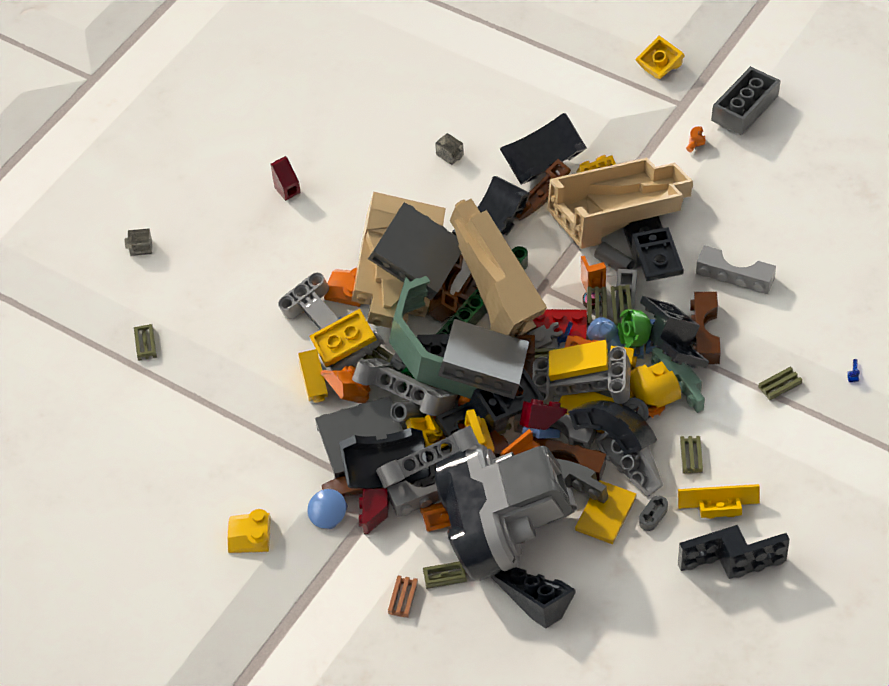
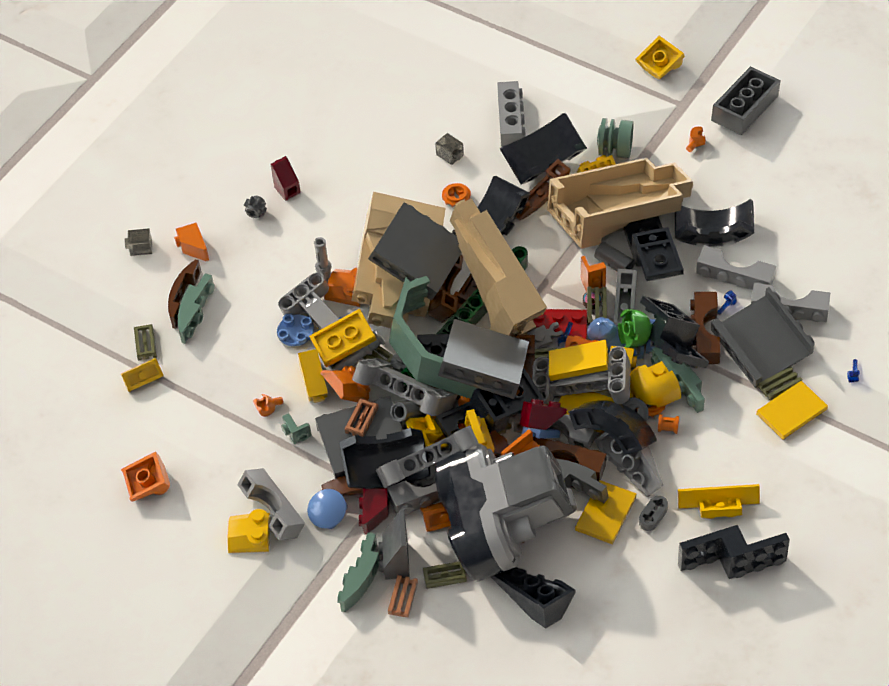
olive tile [610,285,632,325] -> none
olive tile [680,436,703,473] -> none
none -> yellow plate [120,358,164,392]
none -> orange slope [121,451,170,502]
none -> reddish brown slope [168,259,201,329]
none -> orange slope [174,222,209,261]
none -> sand green slope [178,273,215,344]
none -> light grey arch [237,468,305,540]
none -> dark grey gear [244,196,267,218]
none -> orange piece [253,394,284,417]
none -> medium blue dish [277,314,314,346]
none -> sand green bracket [281,413,312,444]
none -> light grey pin [314,237,332,283]
none -> sand green slope [337,533,380,612]
none -> nougat tile [345,399,379,436]
none -> dark grey slope [379,510,410,580]
none -> orange gear [442,183,471,208]
none -> light grey brick [497,81,526,146]
none -> sand green wheel [597,118,634,158]
none -> orange bush [658,414,679,434]
none -> black panel [675,199,754,247]
none -> dark grey panel [711,287,815,388]
none -> clear blue hand [717,290,737,315]
none -> light grey arch [751,283,831,322]
none -> yellow tile [756,381,828,440]

